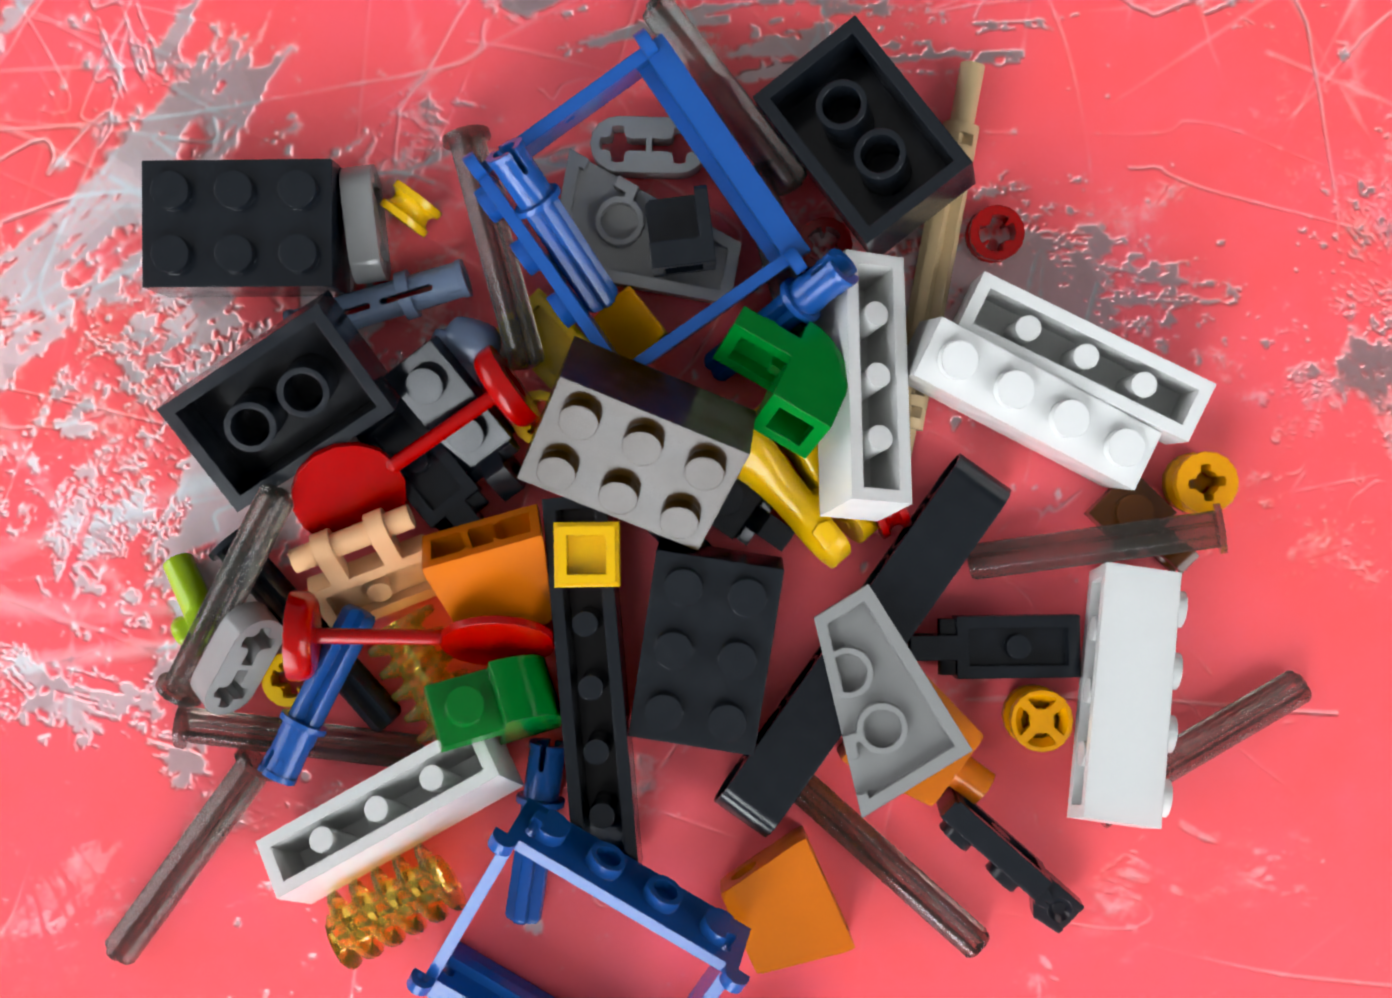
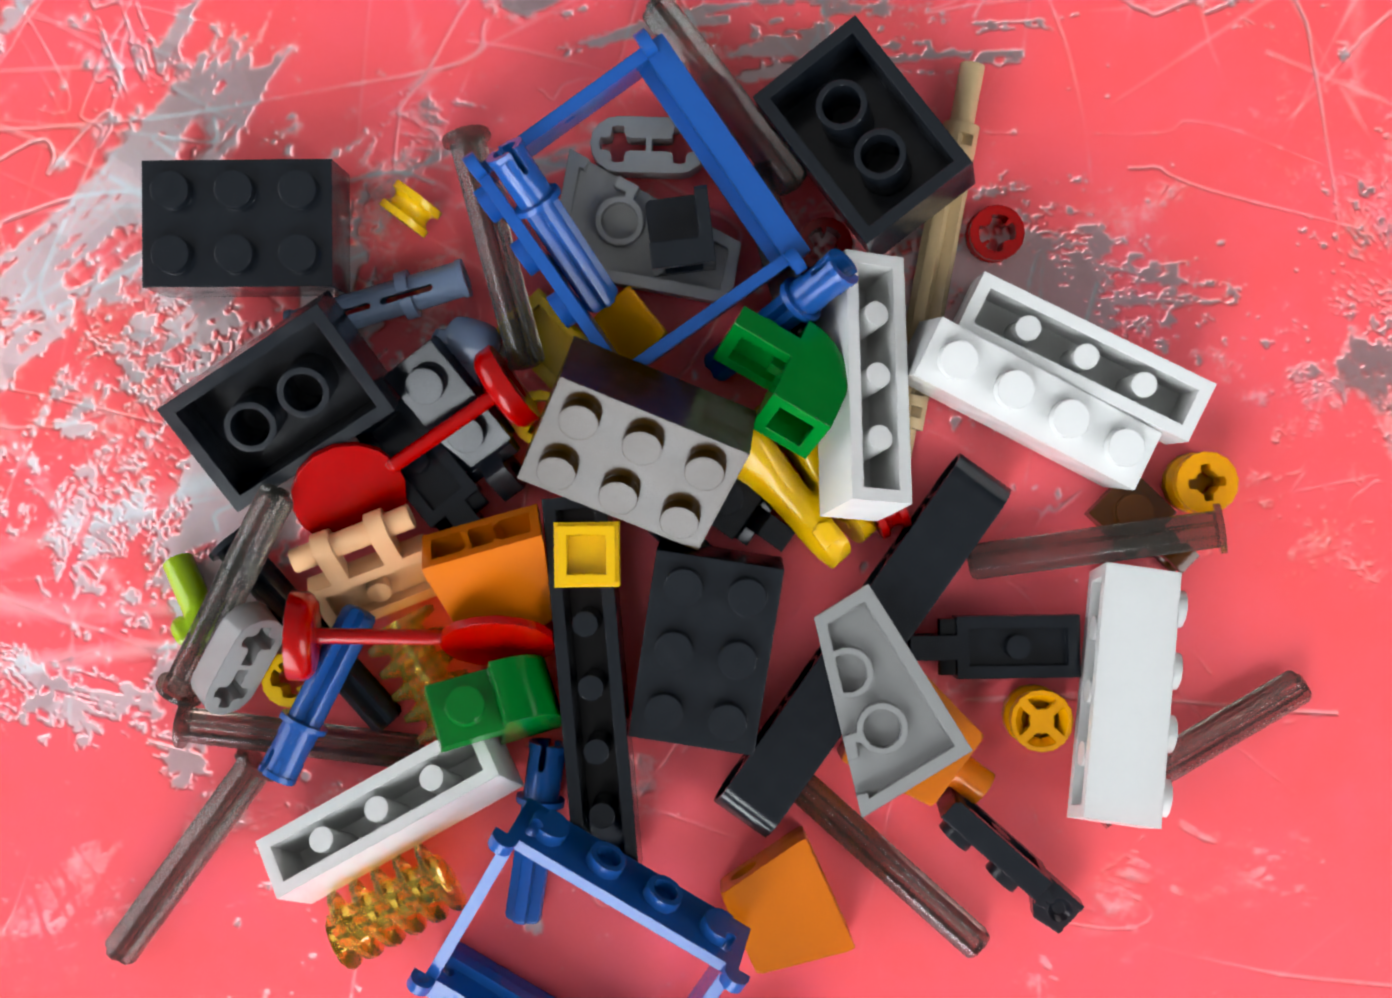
light grey beam [339,164,391,284] -> none

